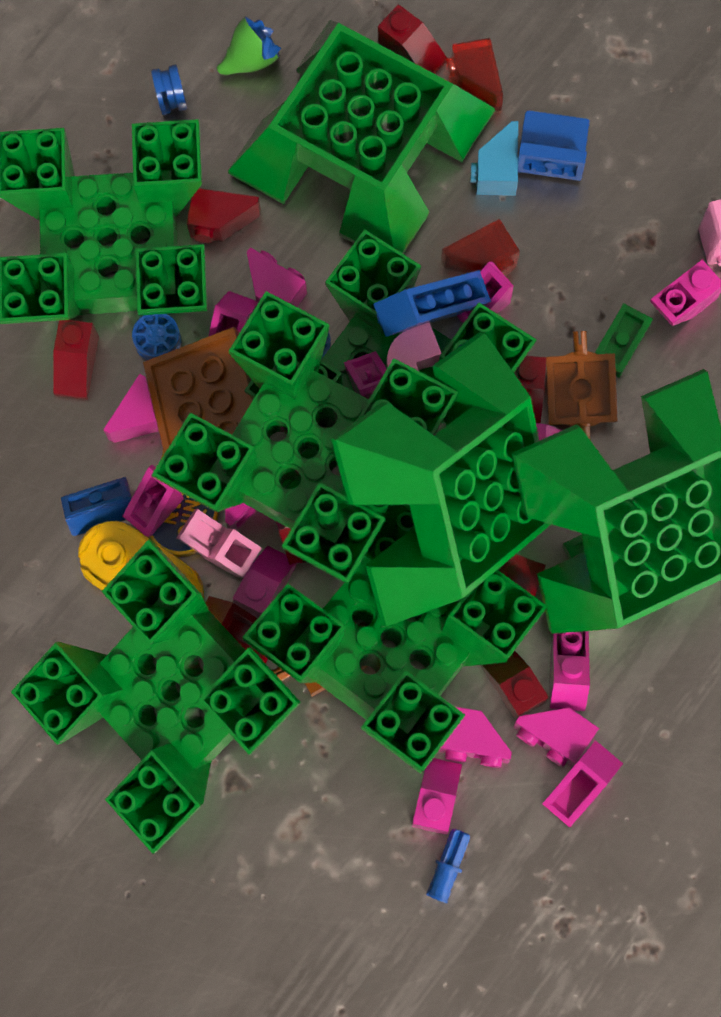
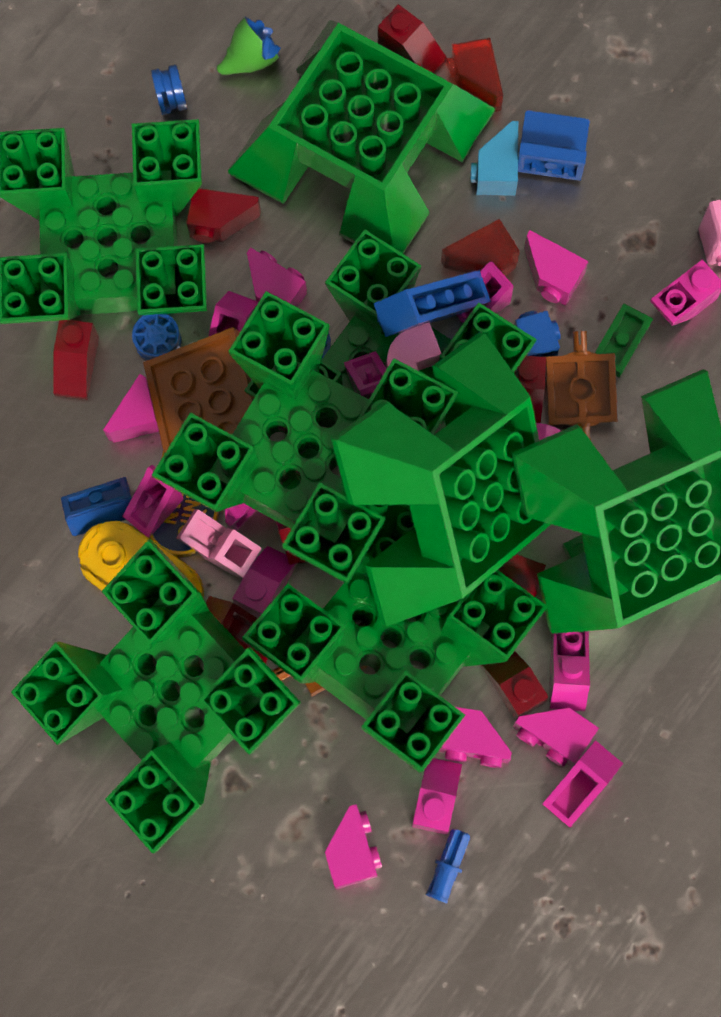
none -> dark pink slope [325,804,382,889]
none -> blue brick [514,311,561,357]
none -> dark pink slope [524,230,588,306]

